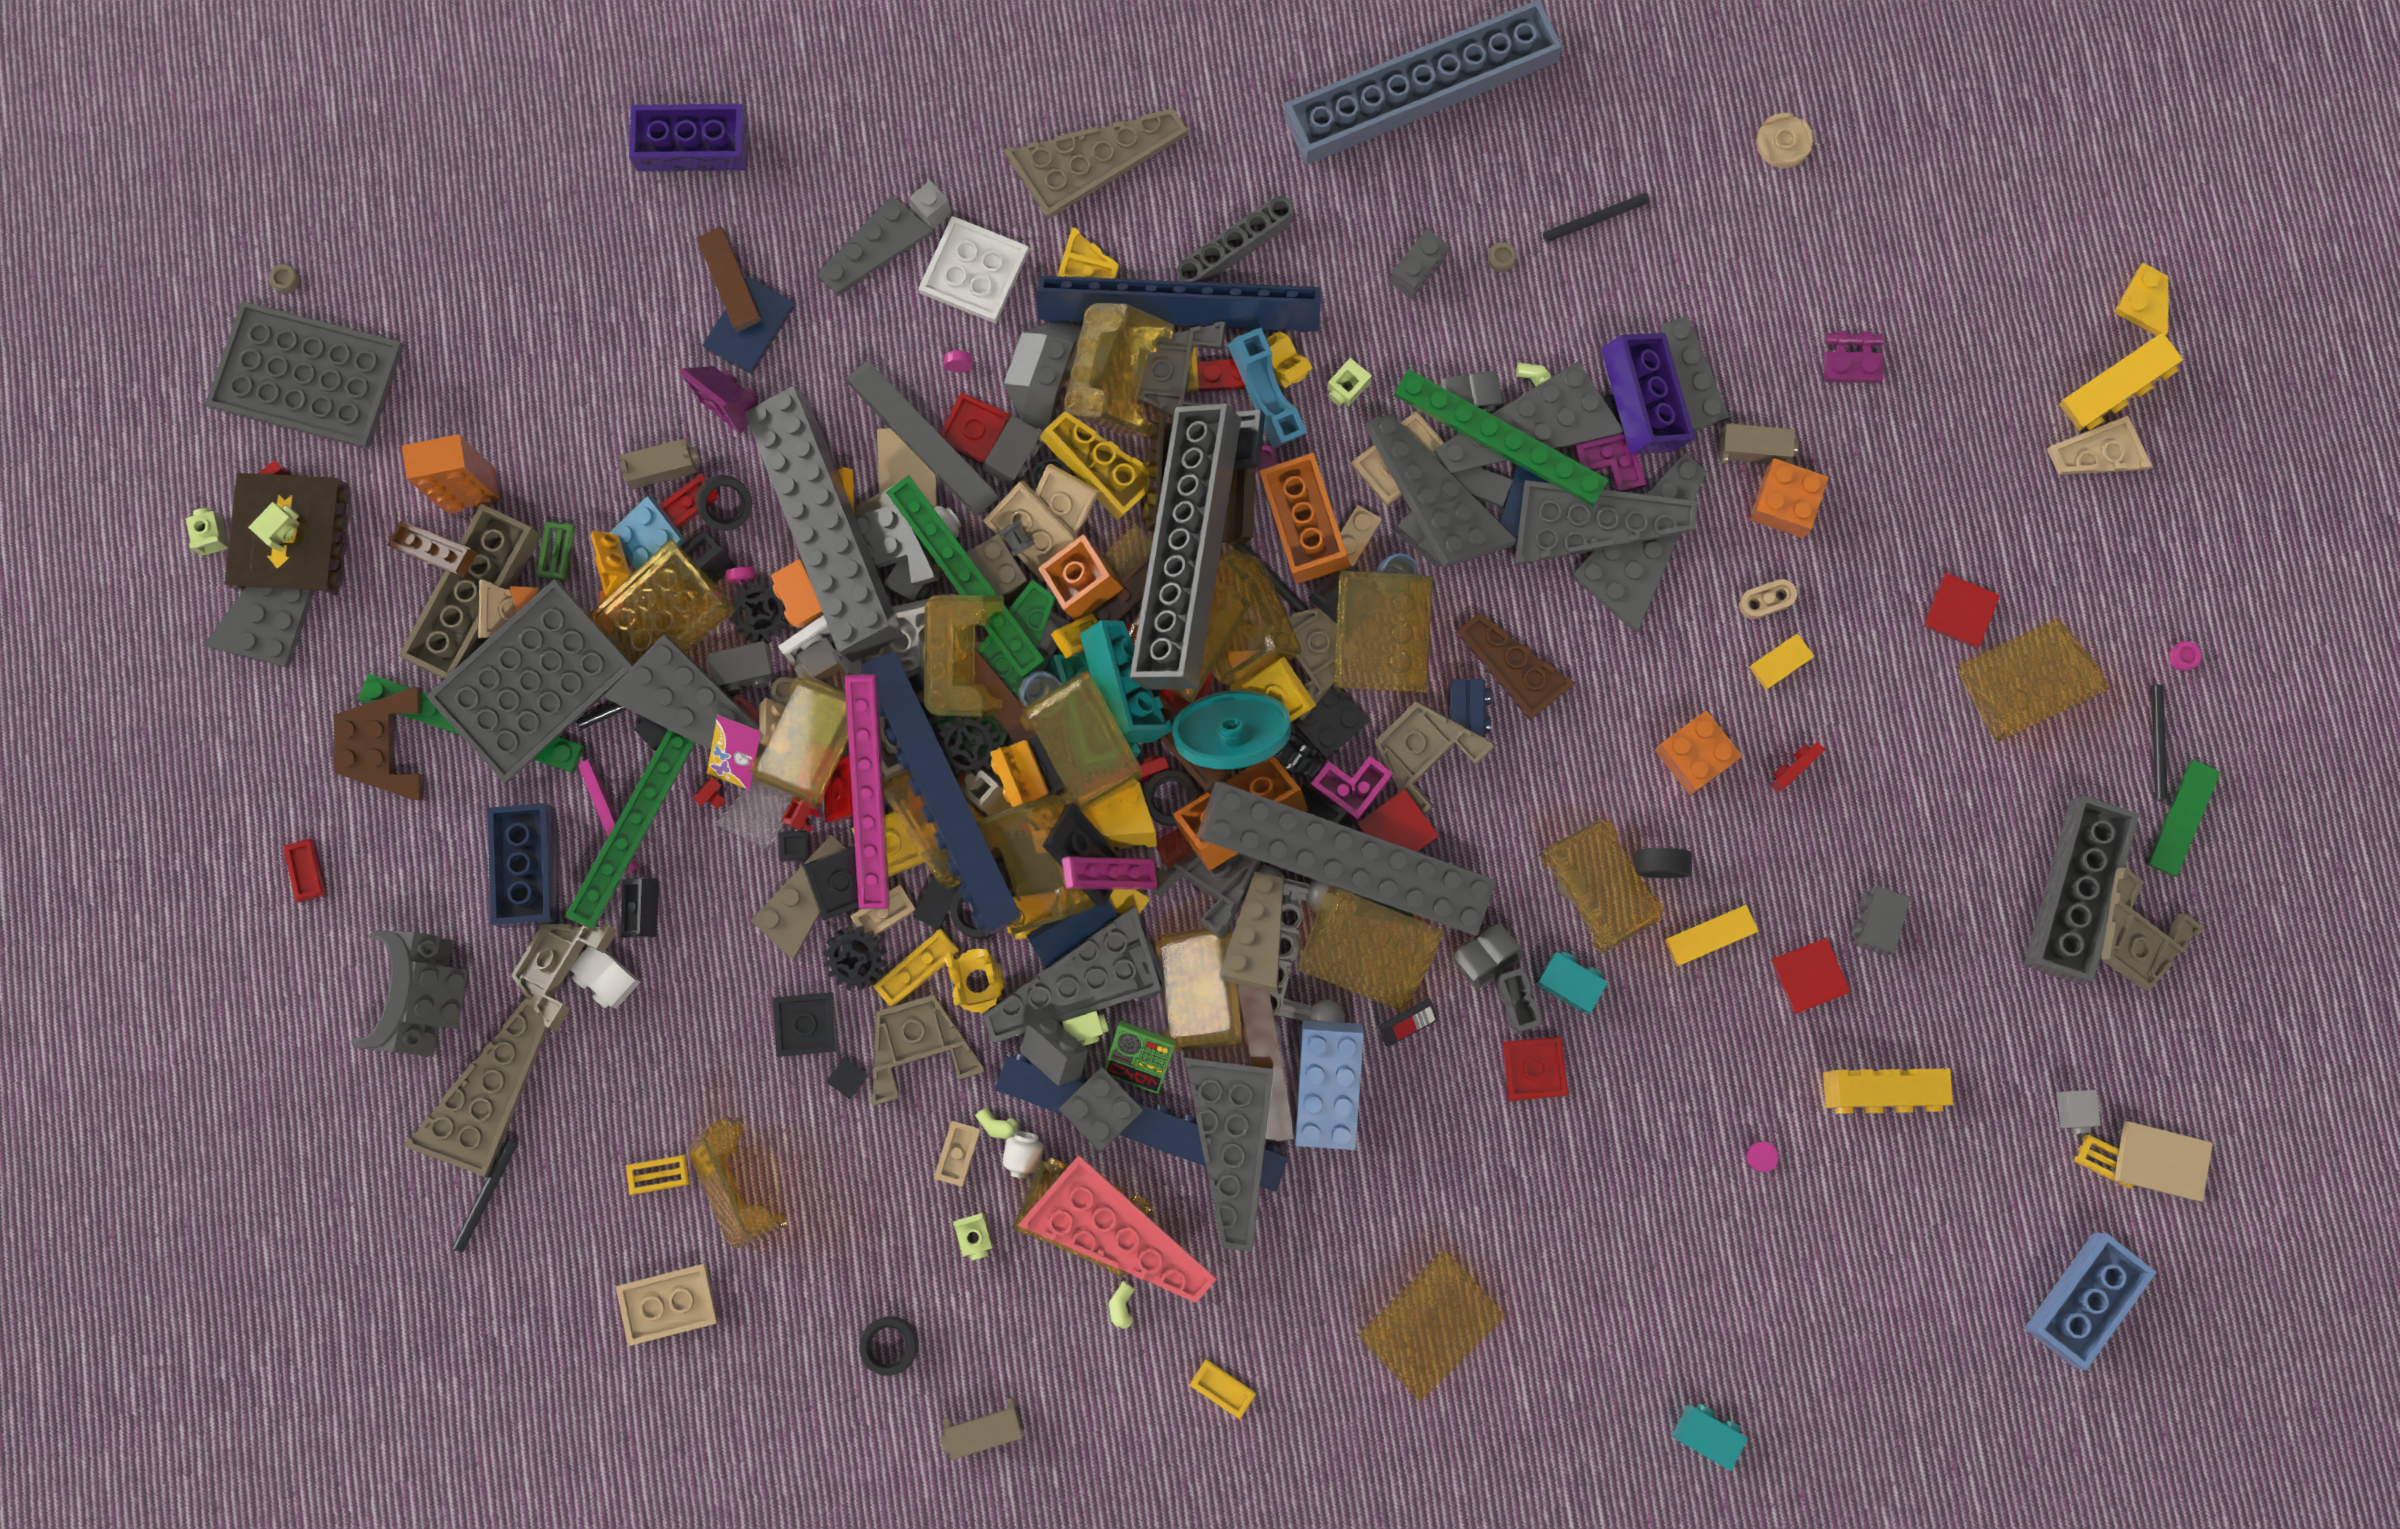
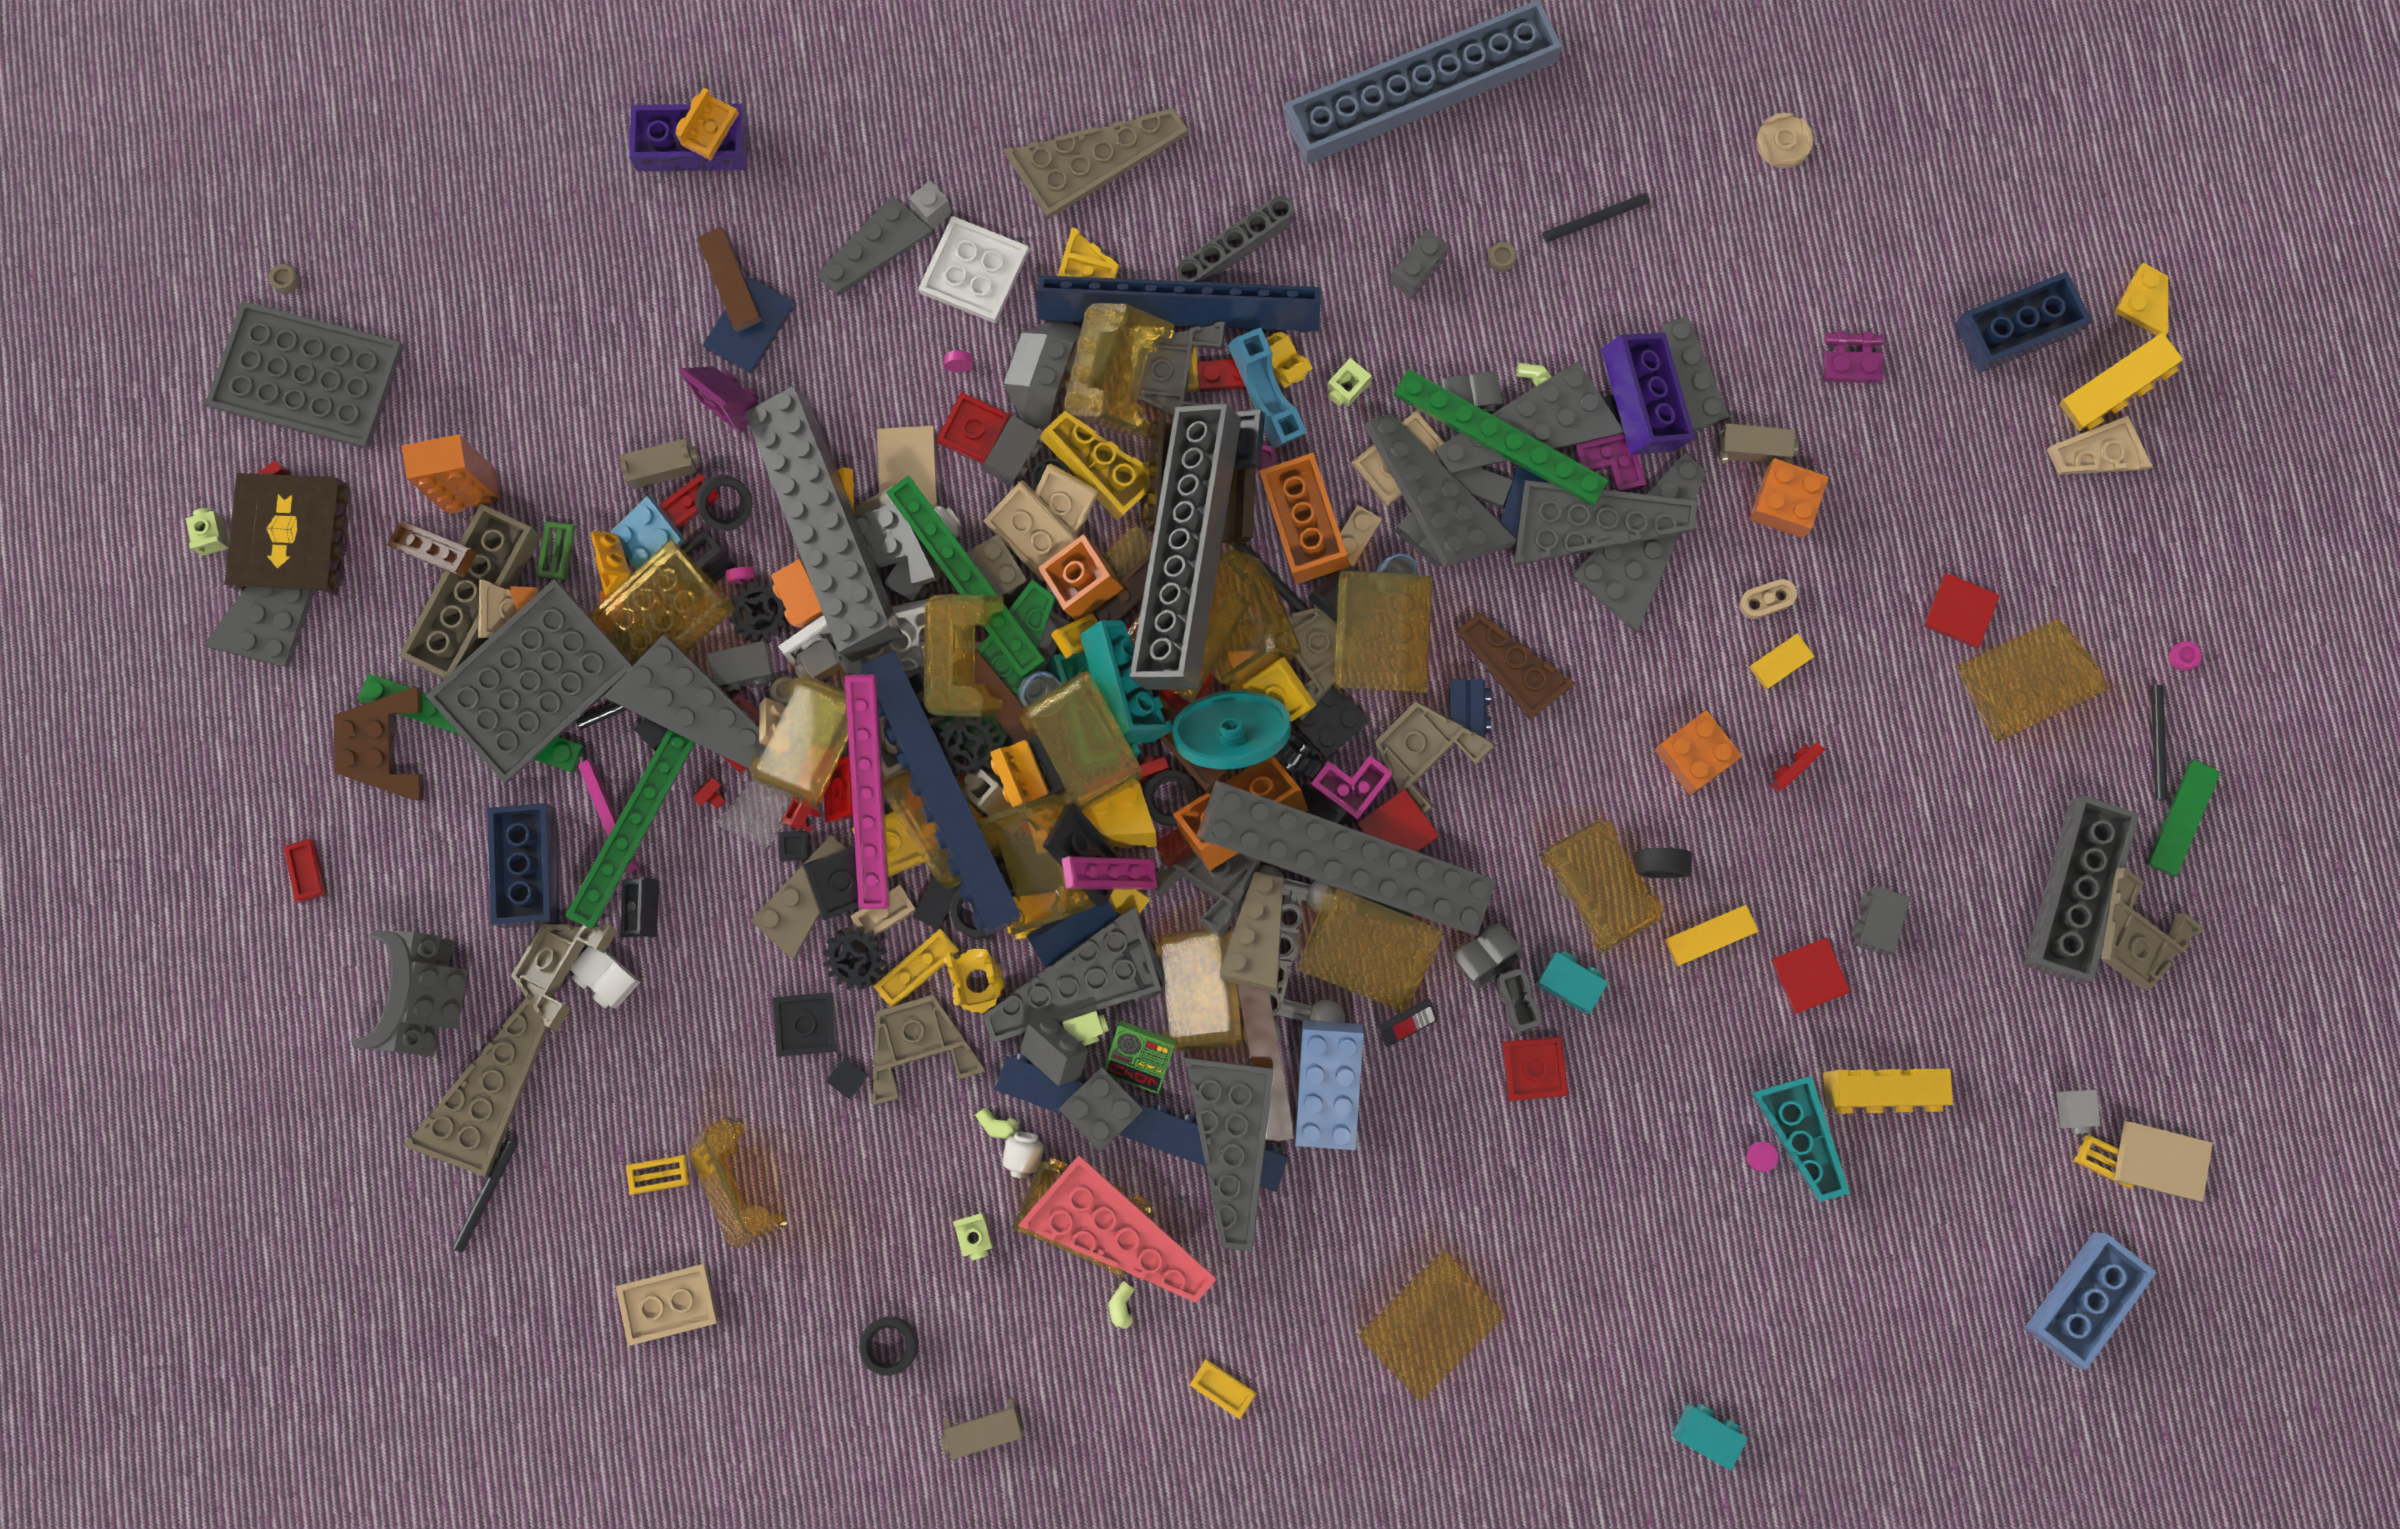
yellowish green brick [248,502,300,552] -> none
sticker [707,715,761,790] -> none
dark grey beam [846,360,998,517] -> none
tan plate [934,1121,981,1187] -> none
dark grey bush [998,519,1035,557] -> none
none -> light orange bracket [676,88,739,160]
none -> teal wedge [1750,1076,1850,1202]
none -> dark blue brick [1954,271,2092,374]

